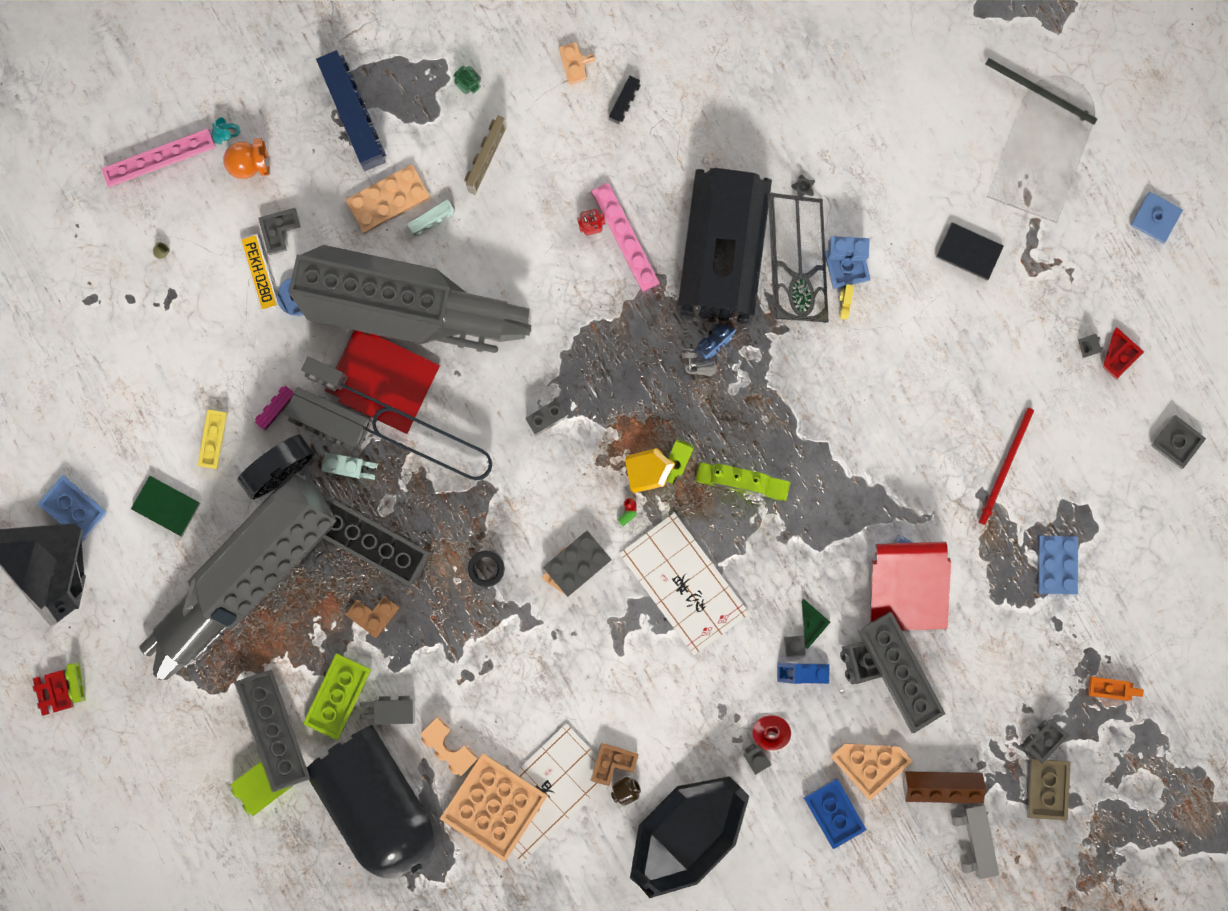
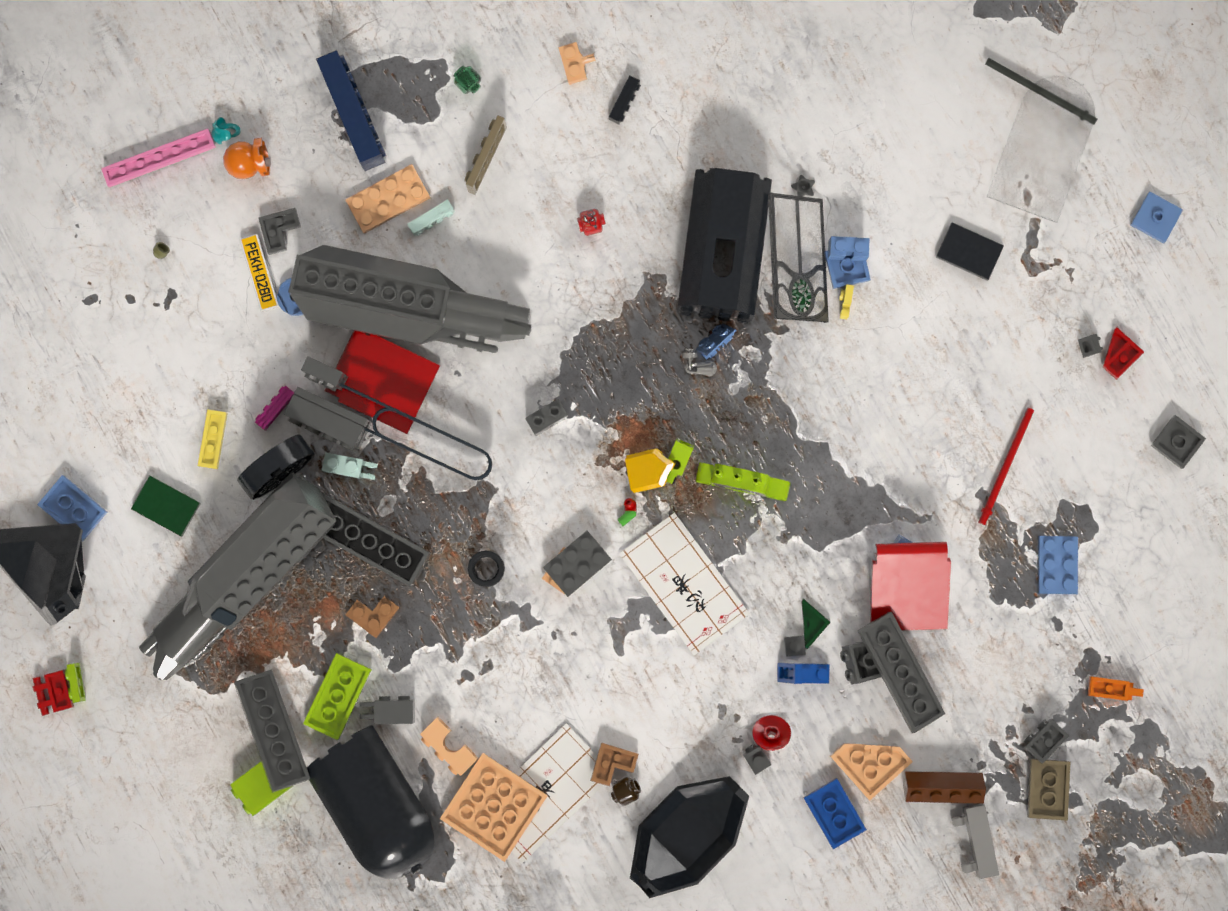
bright pink plate [591,183,660,293] -> none

